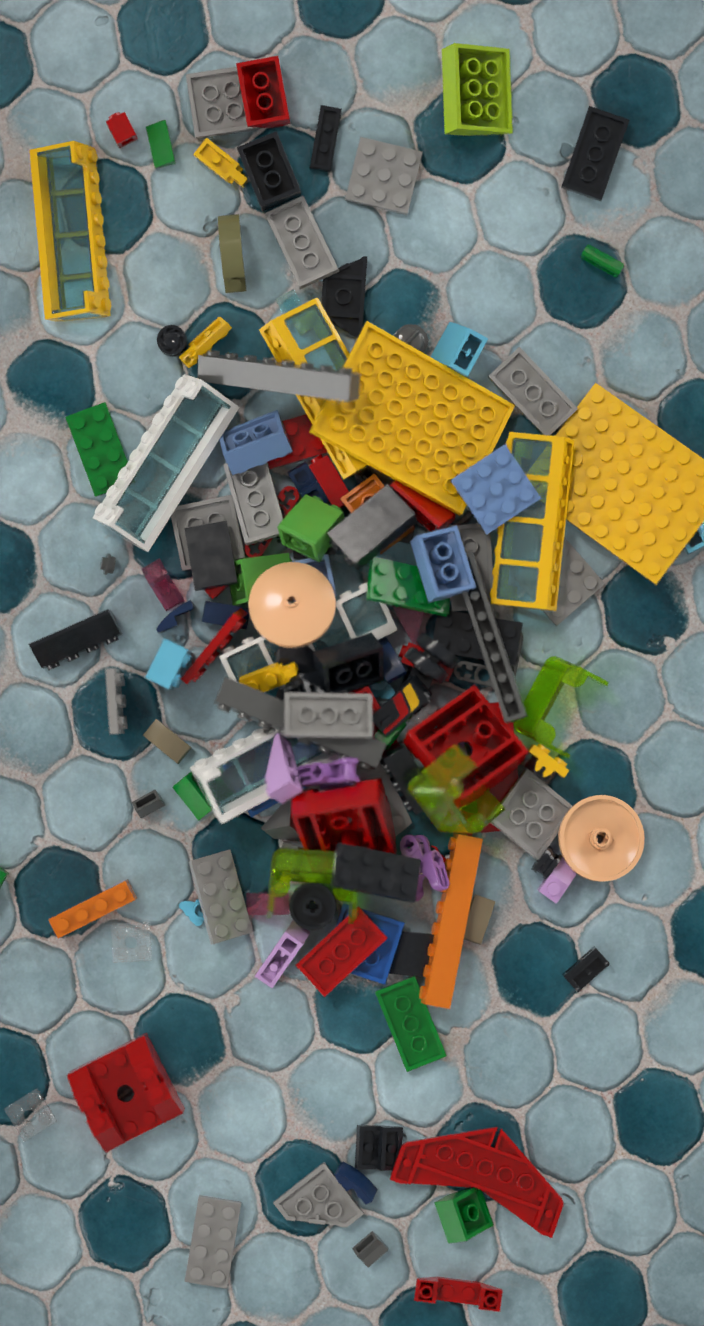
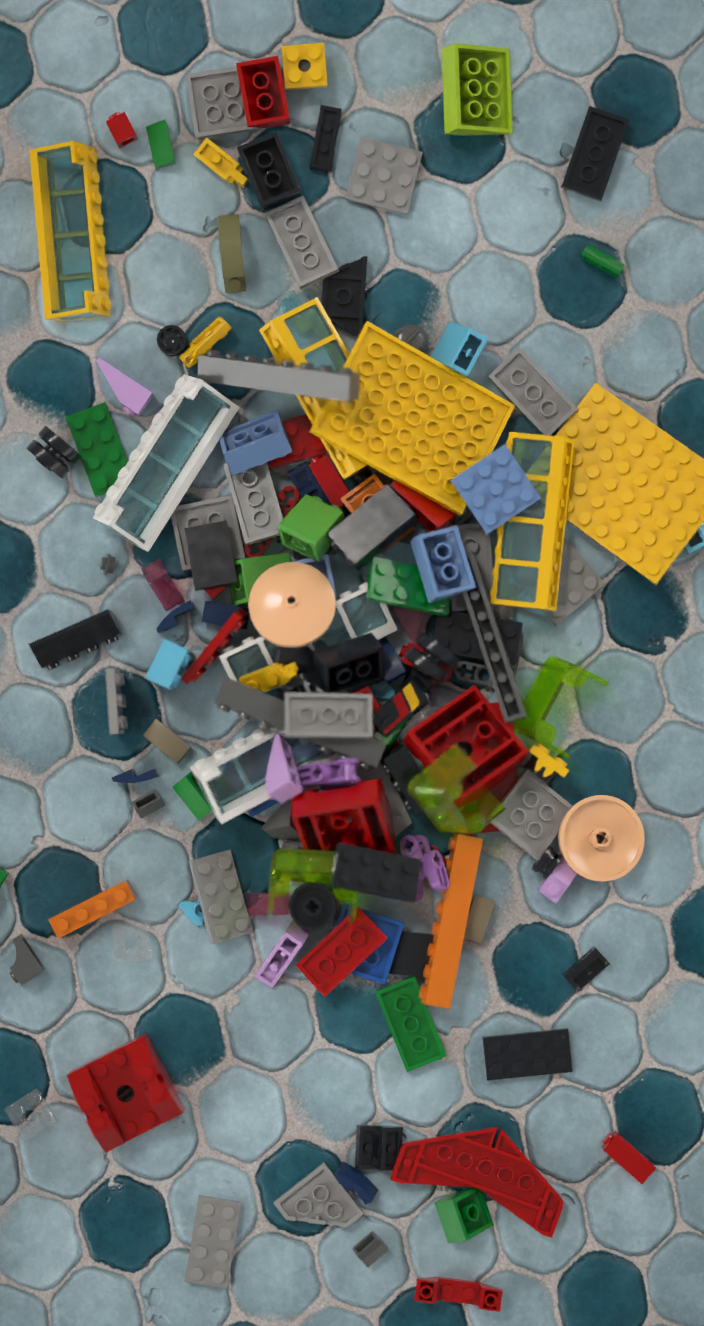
none -> dark grey arch [10,934,45,986]
none -> black wheel [26,425,81,479]
none -> lavender slope [96,357,154,416]
none -> dark blue slope [112,768,159,783]
none -> yellow piece [281,42,328,90]
none -> black plate [482,1028,573,1081]
none -> red brick [601,1131,656,1184]

